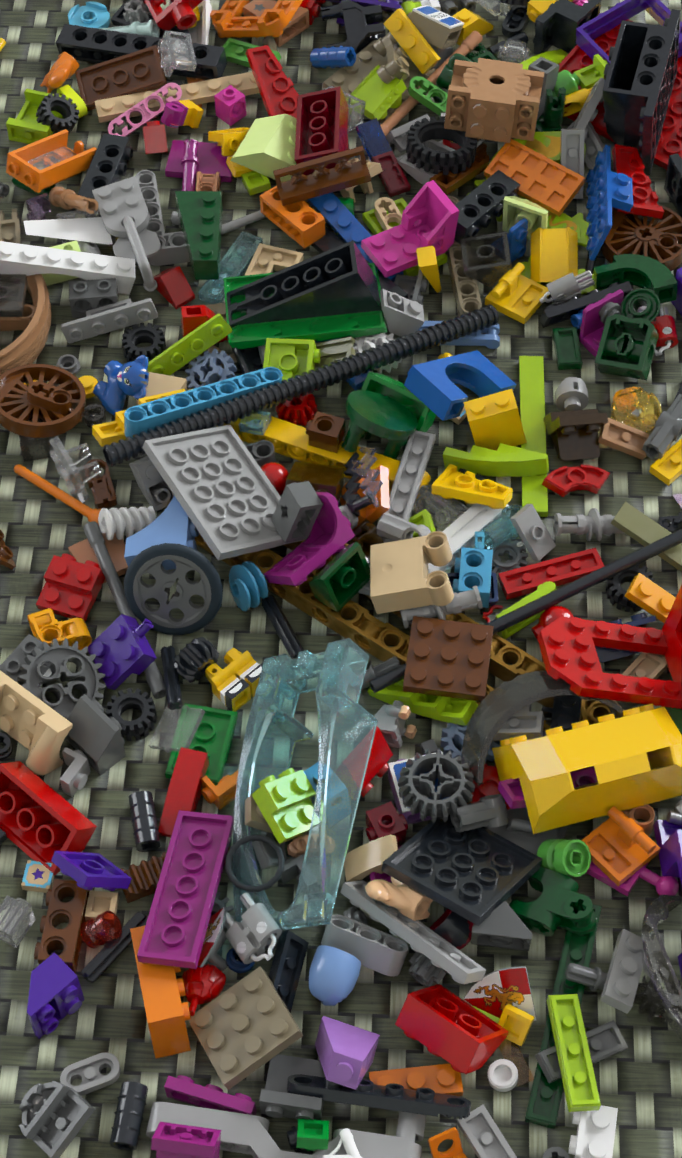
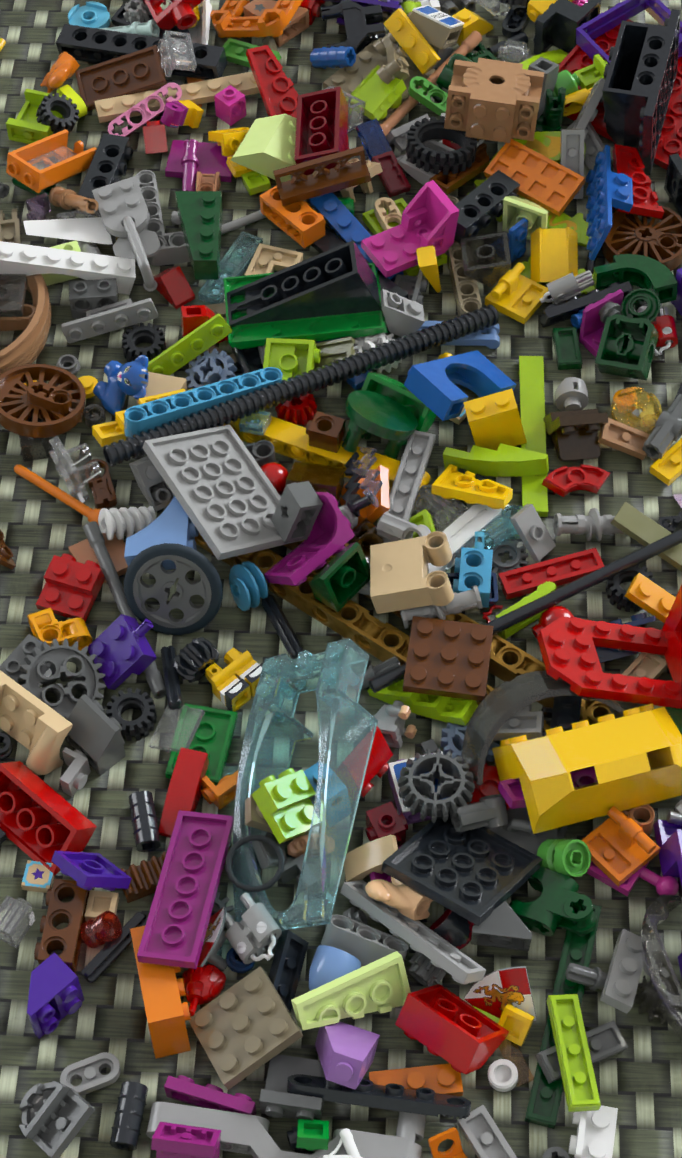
none -> yellowish green wing [291,951,411,1030]

